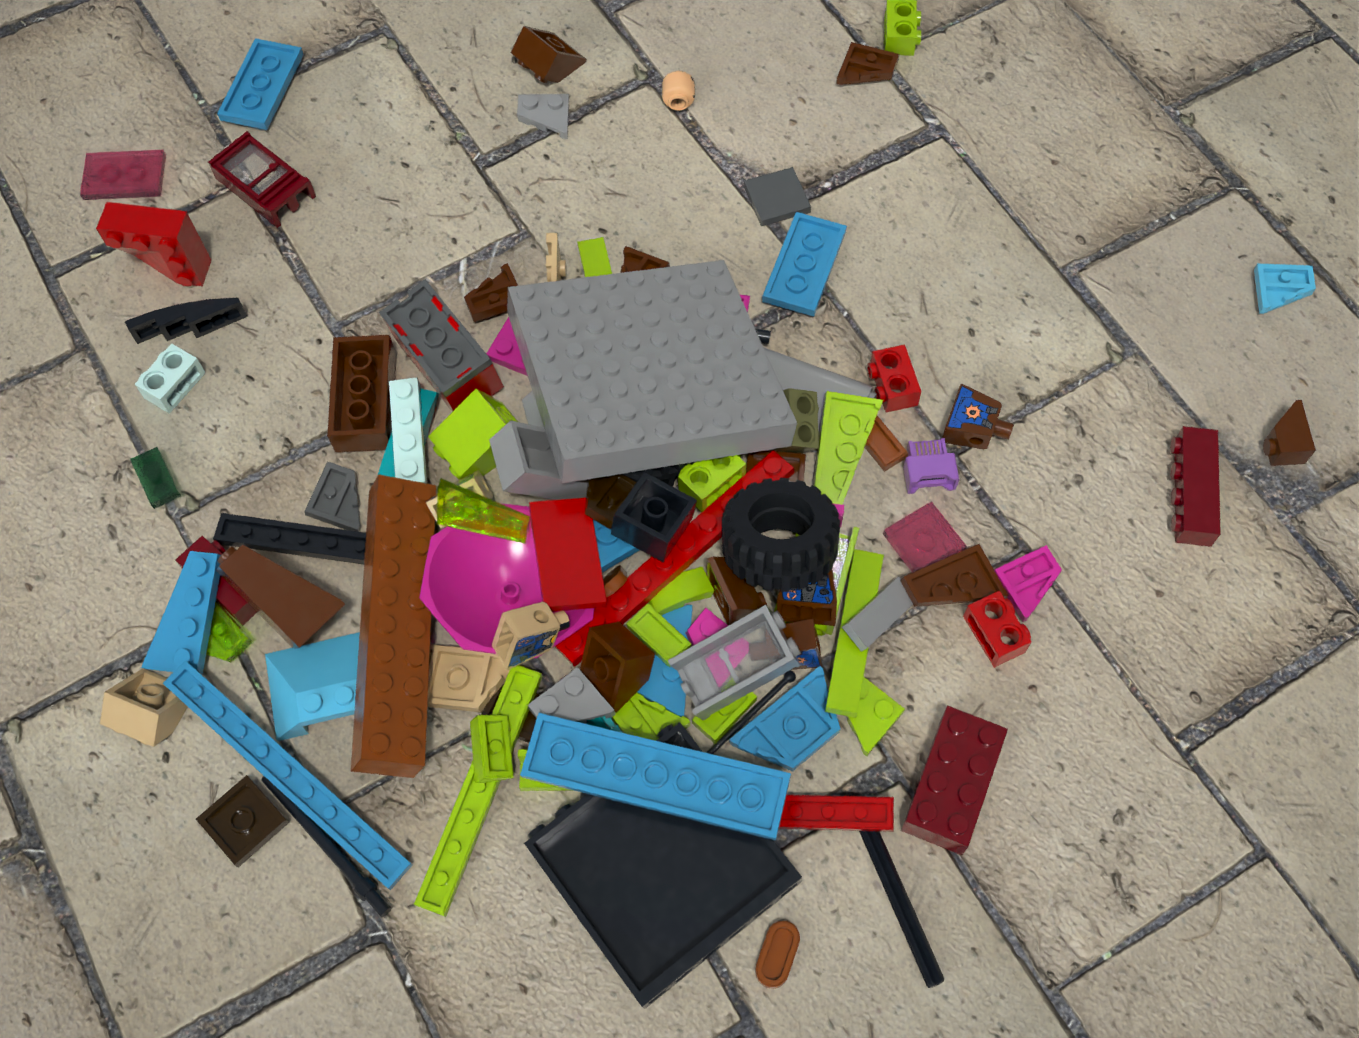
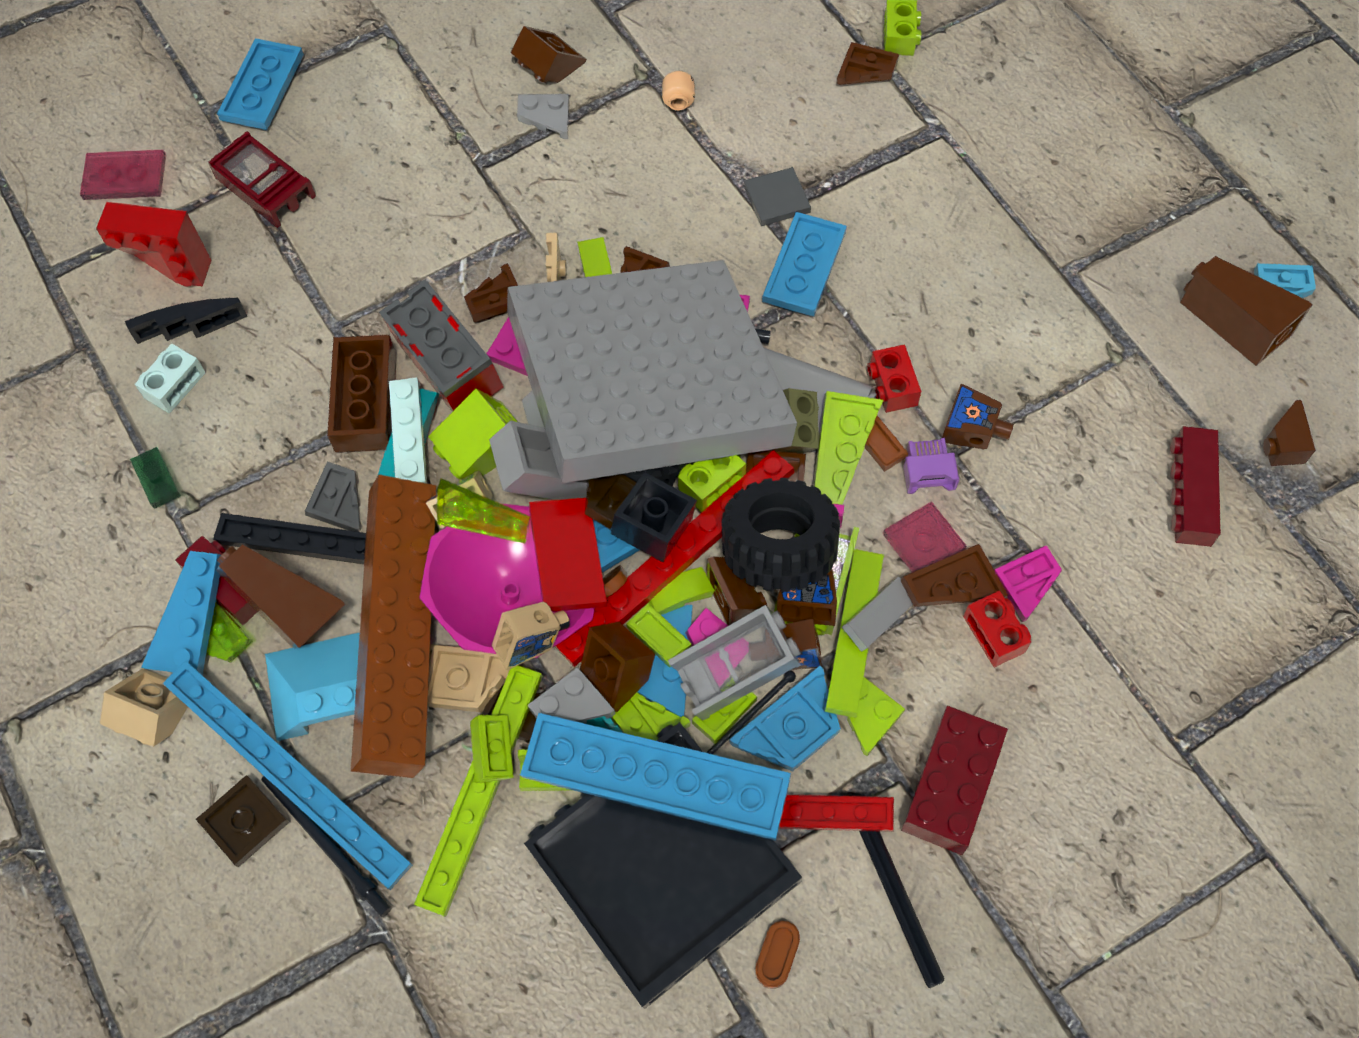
none -> reddish brown slope [1180,256,1313,366]

